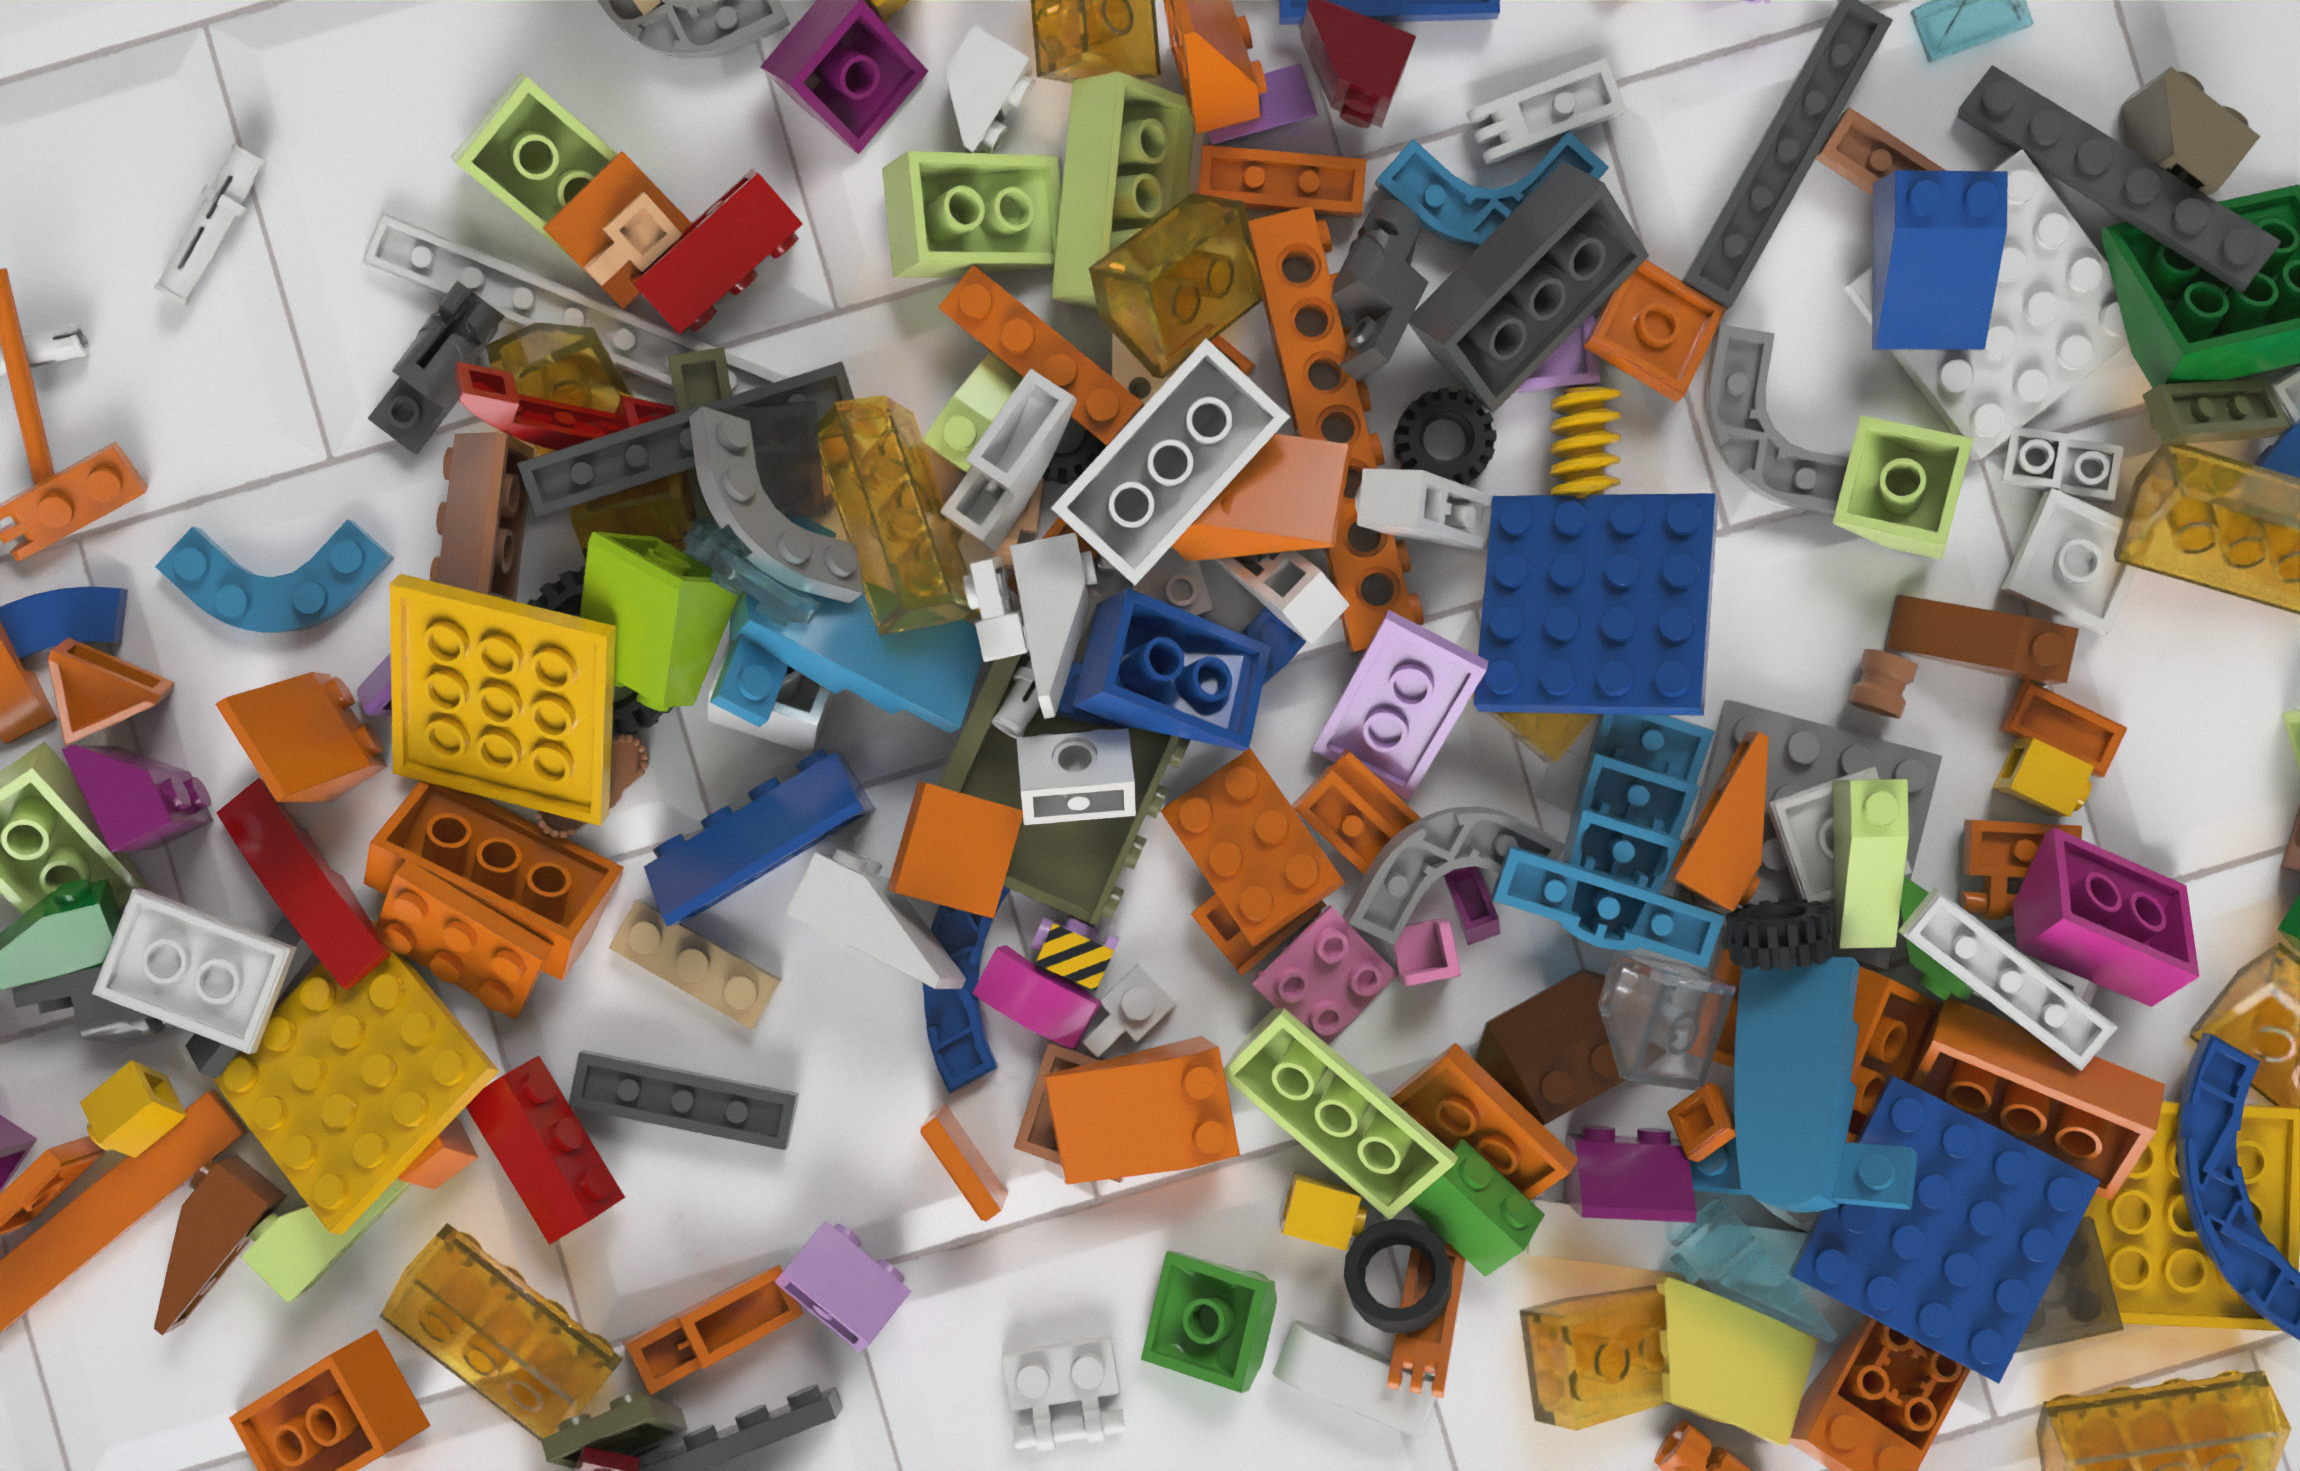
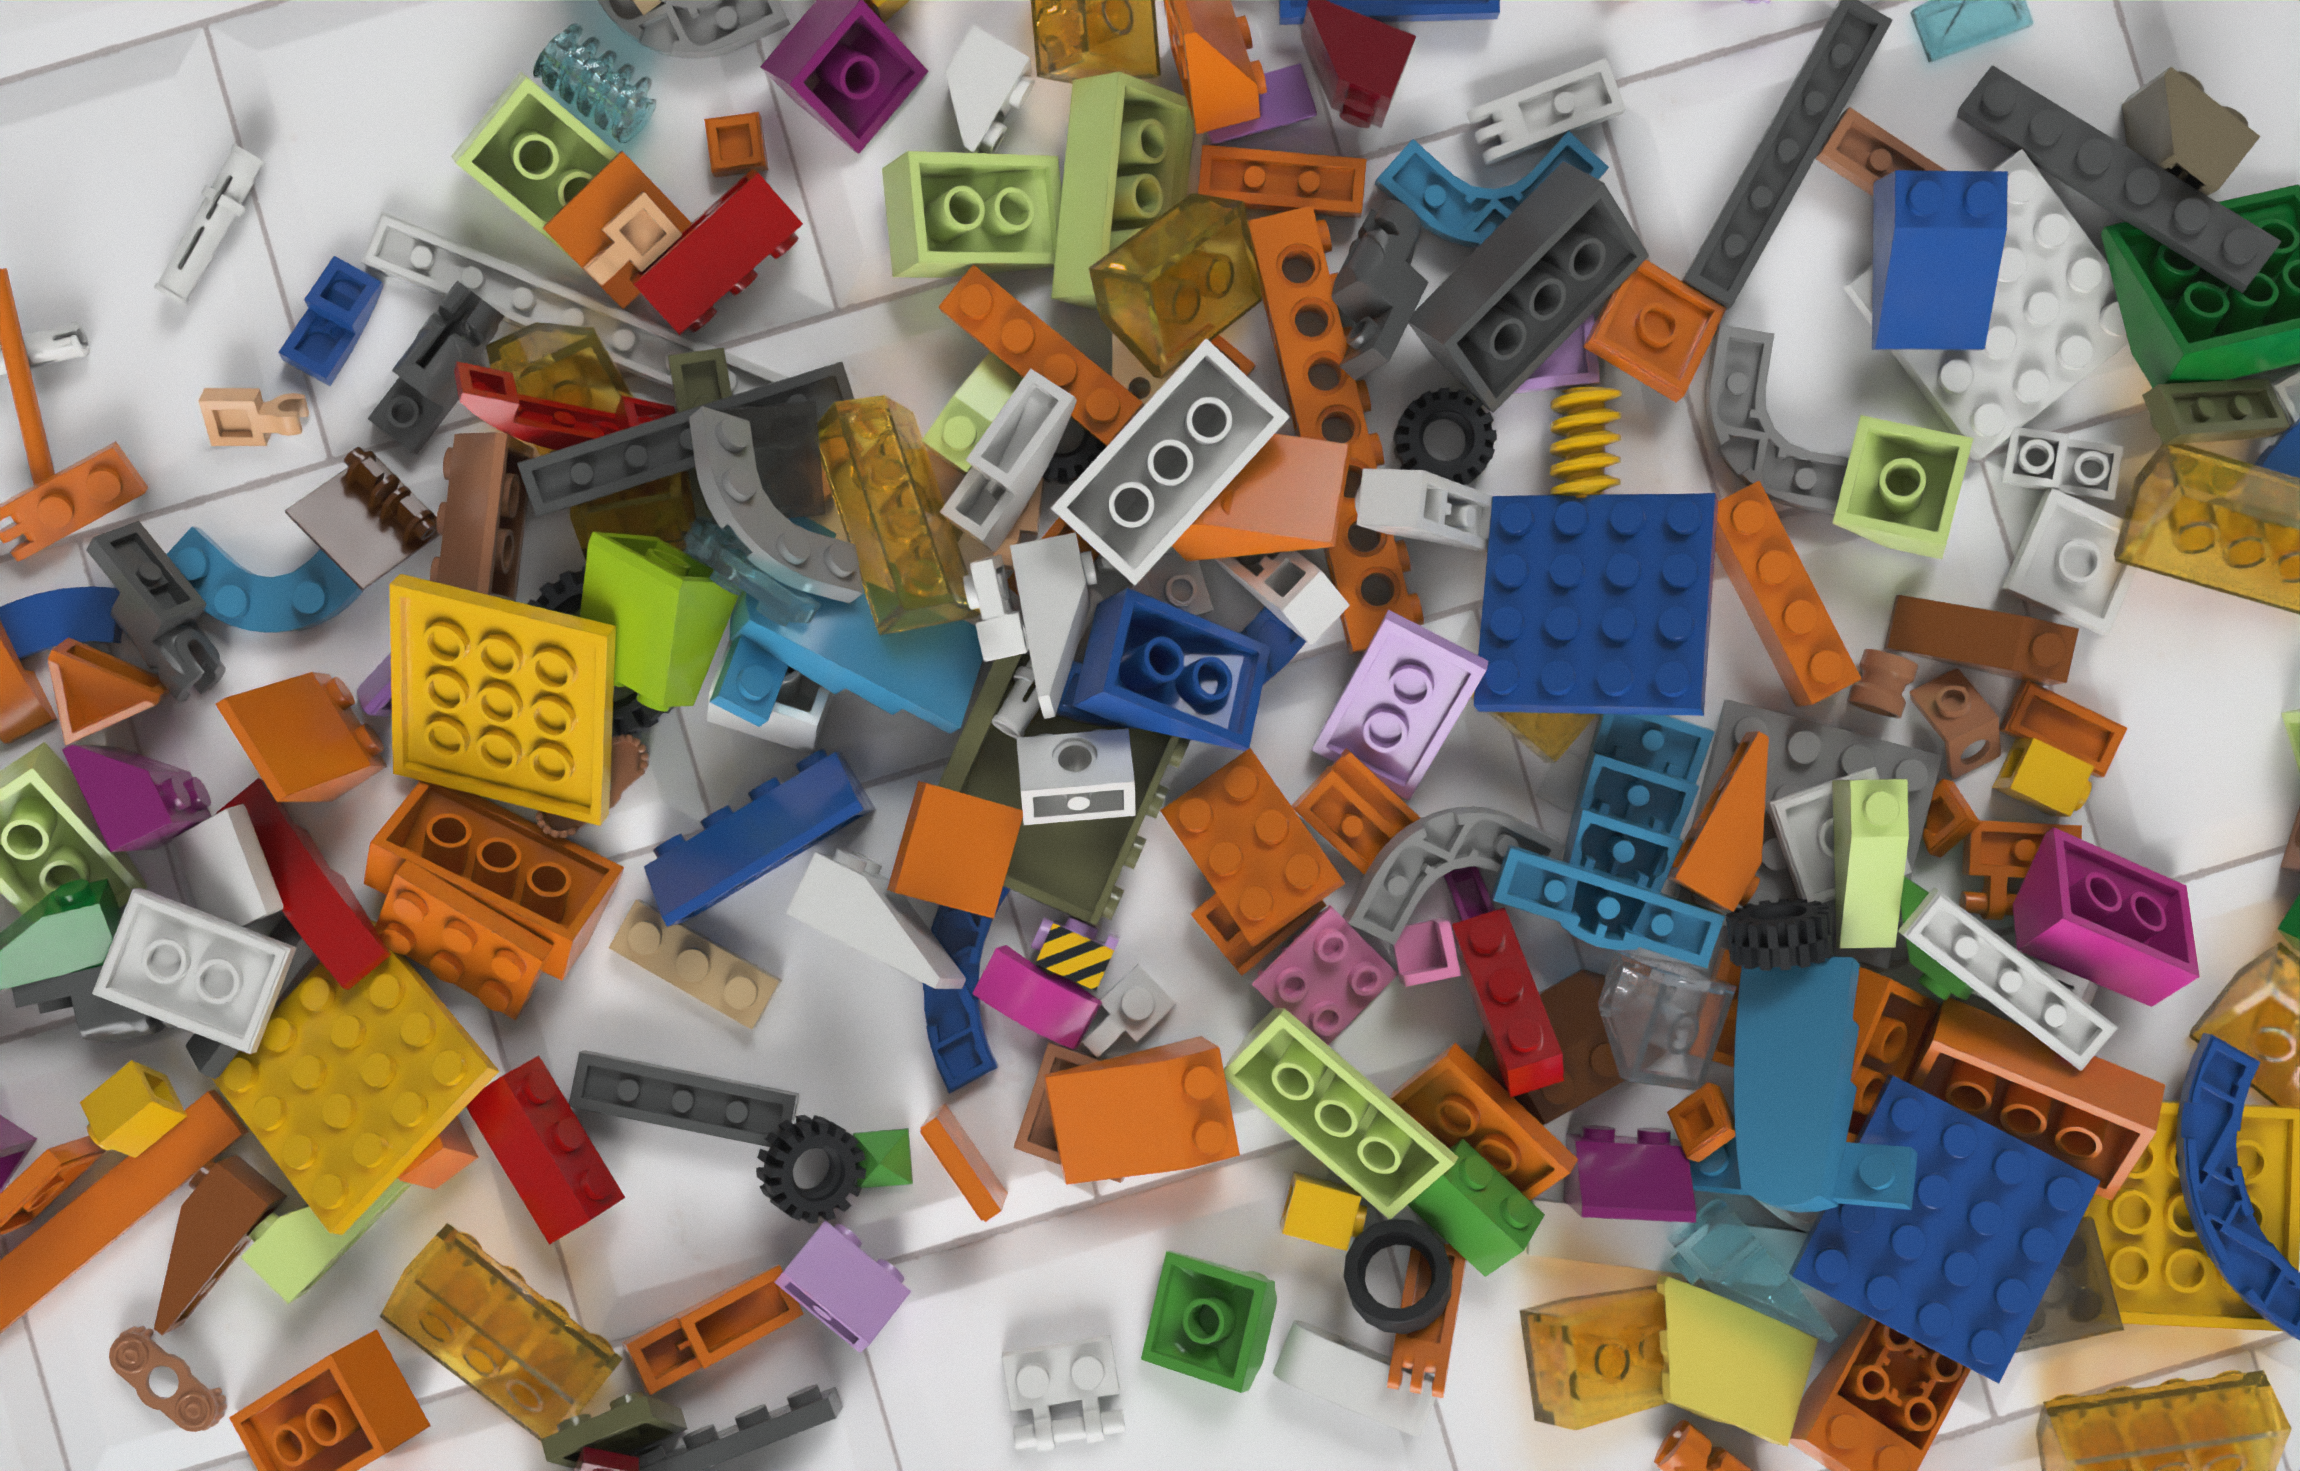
none -> dark grey plate [86,521,226,703]
none -> nougat piece [109,1326,227,1432]
none -> white tile [172,804,284,928]
none -> light nougat plate [198,388,309,446]
none -> blue slope [278,256,384,386]
none -> hinge [285,447,440,591]
none -> clear light blue piece [533,23,657,144]
none -> orange tile [704,112,769,178]
none -> black tyre [756,1114,866,1223]
none -> bright green slope [853,1128,913,1188]
none -> red brick [1452,907,1564,1098]
none -> orange brick [1715,480,1862,707]
none -> nougat bracket [1910,668,2001,779]
none -> orange tile [1923,778,1981,858]

